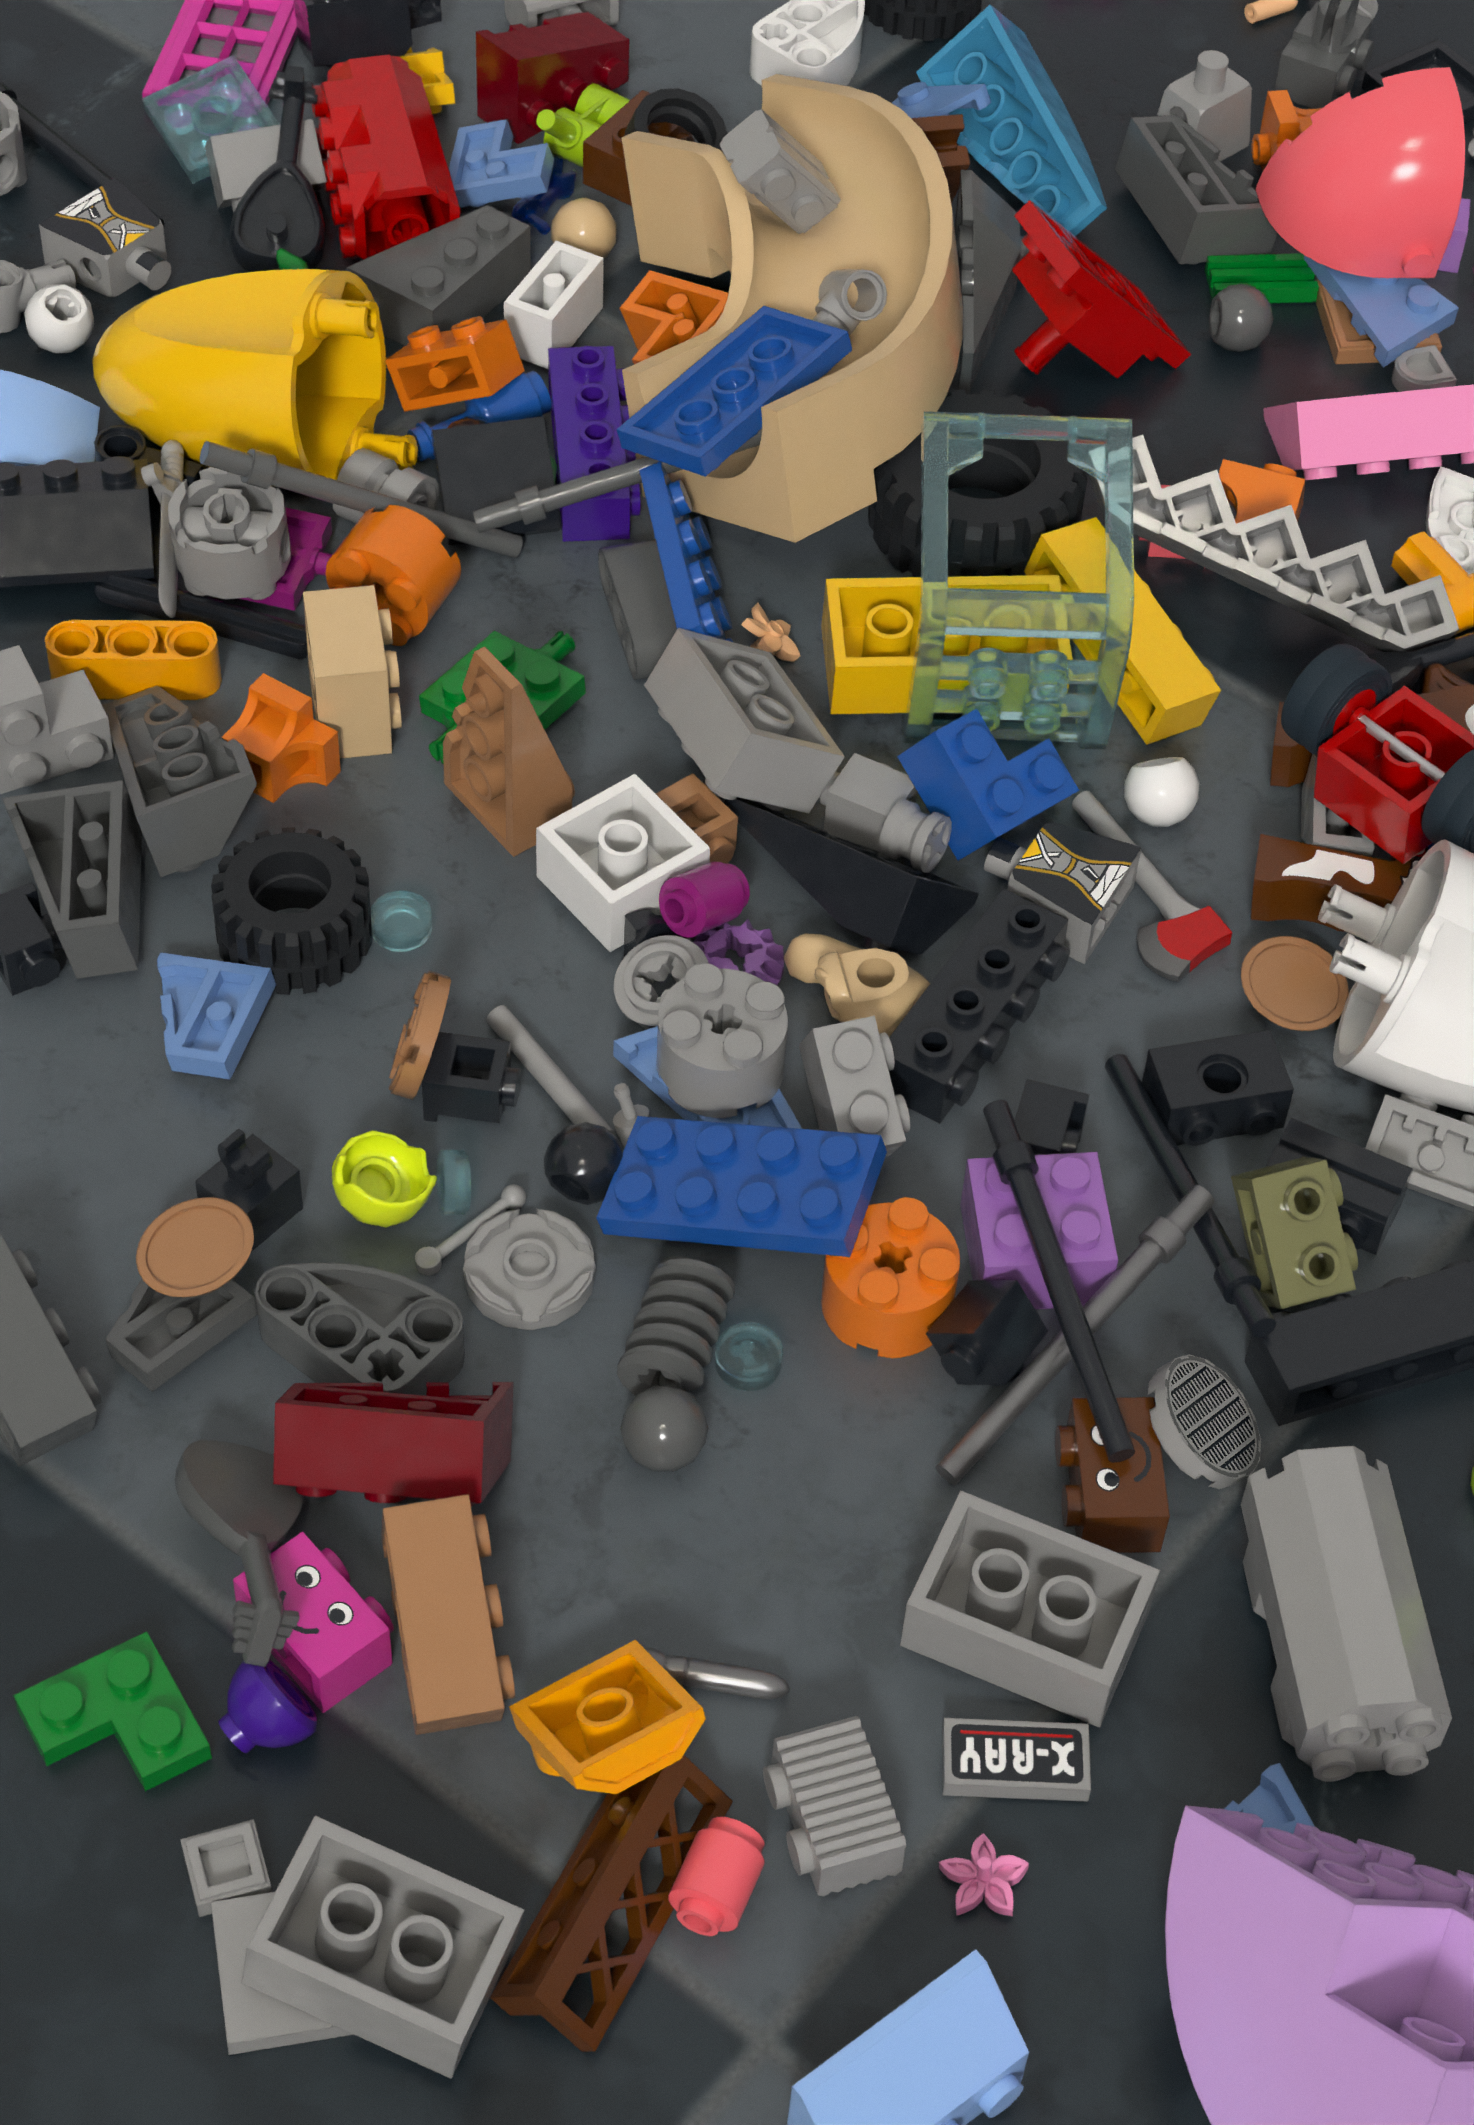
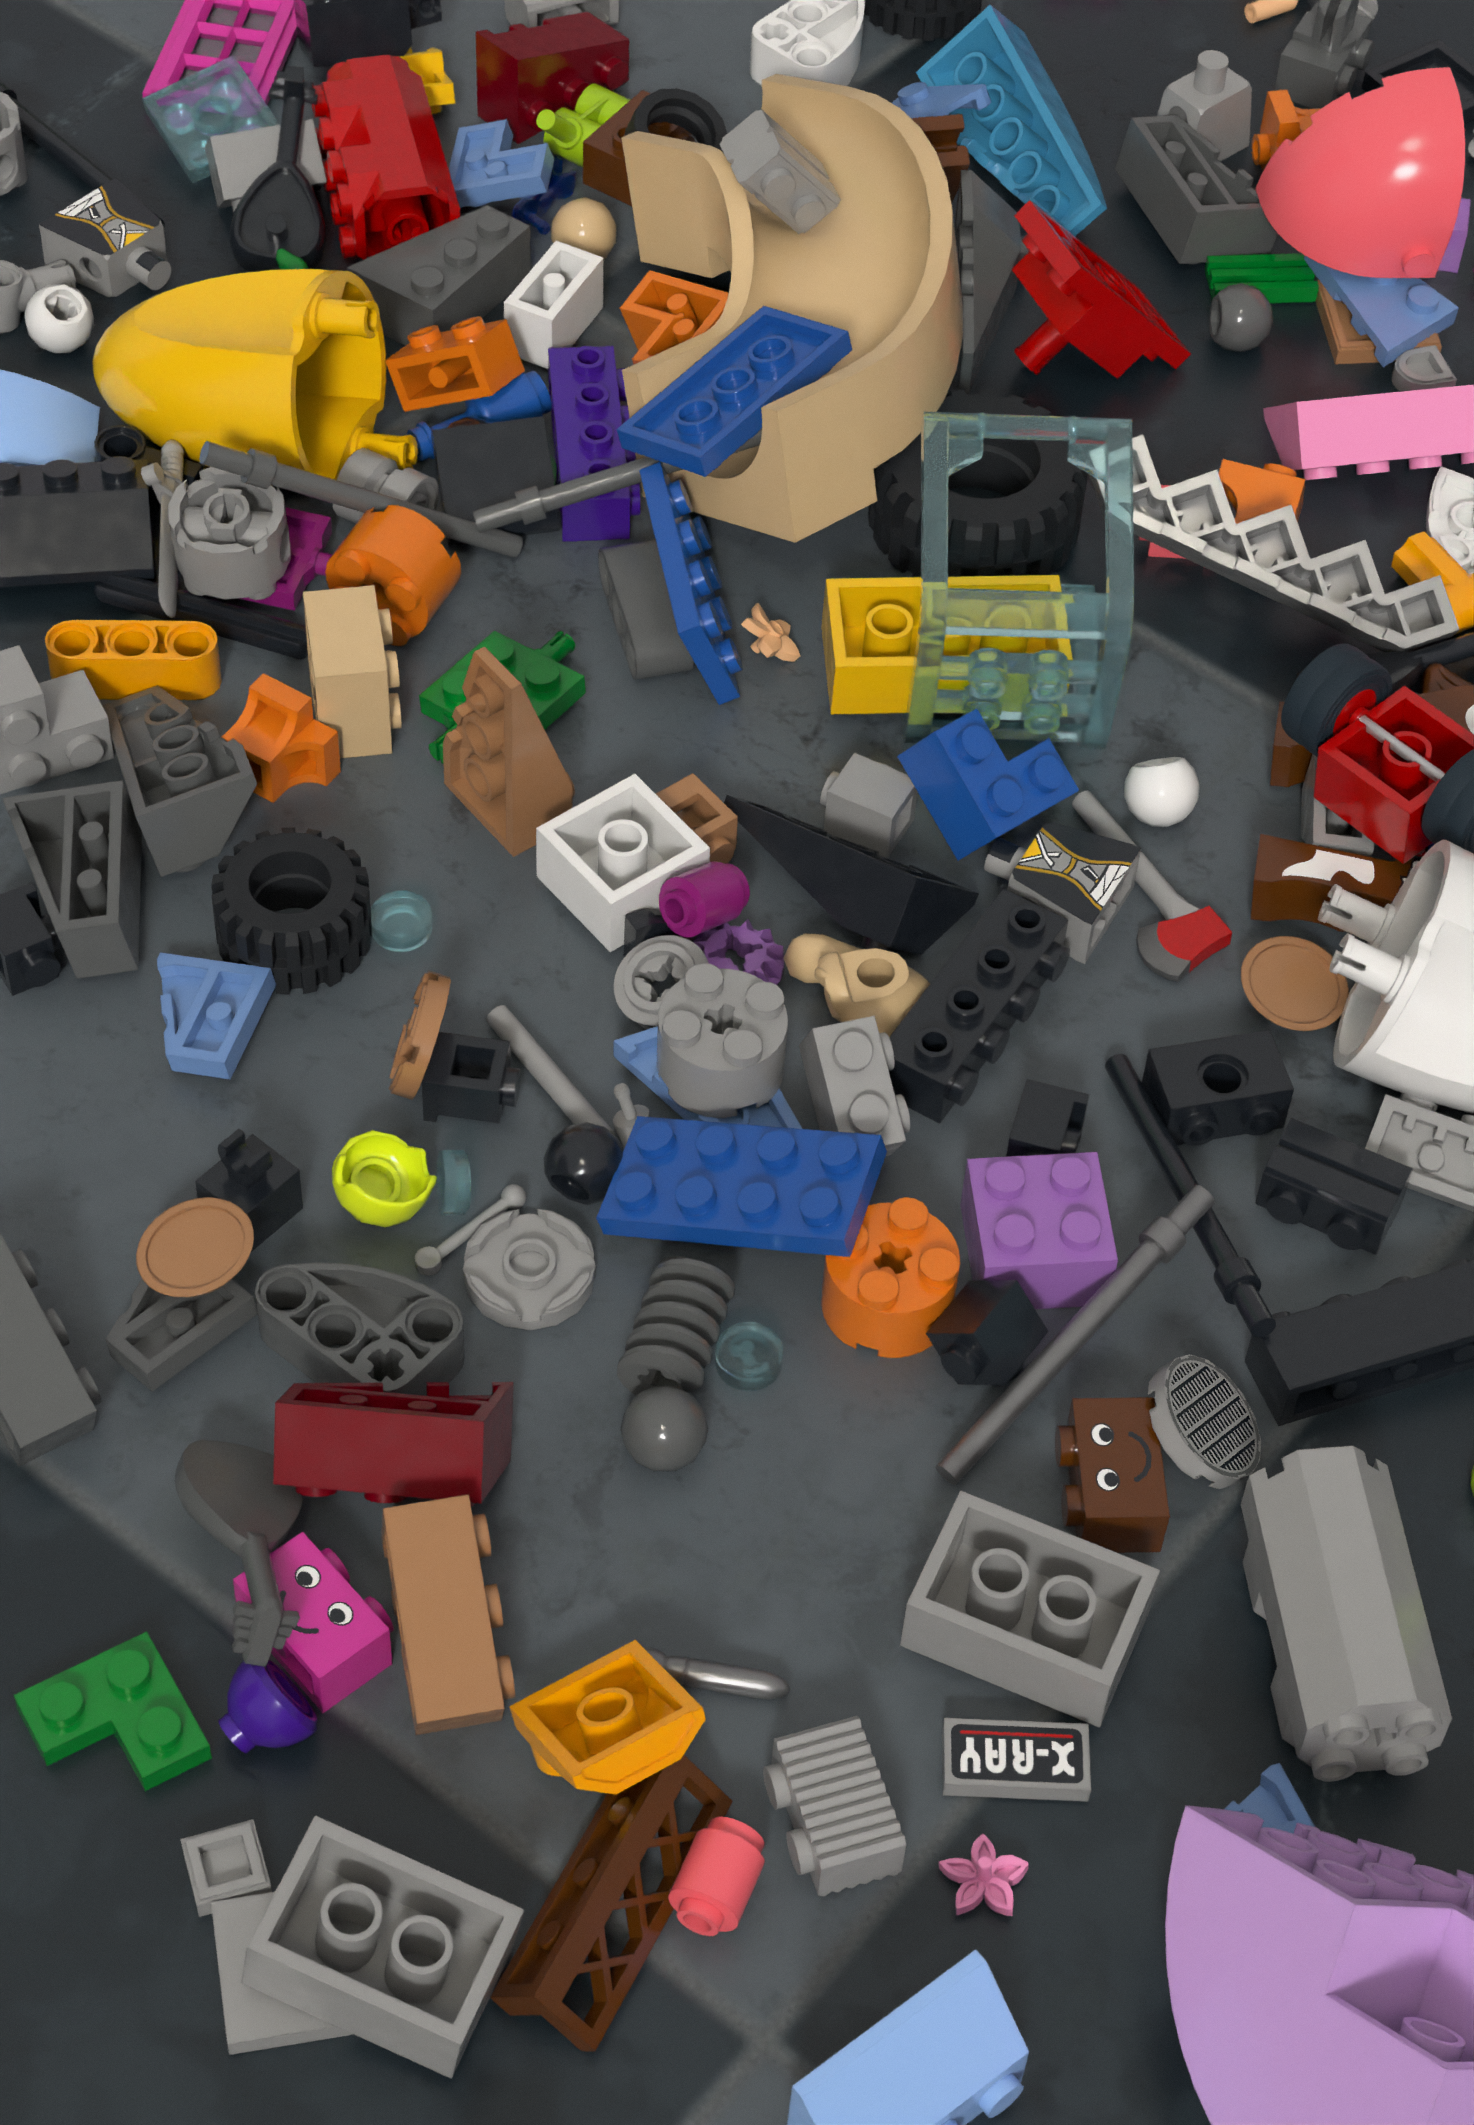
light grey brick [644,628,845,814] -> none
light grey pin [813,269,887,335] -> none
light grey wheel [879,799,952,873] -> none
black bar [983,1100,1135,1463] -> none
yellow brick [1024,517,1221,745] -> none
olive brick [1231,1157,1358,1309] -> none

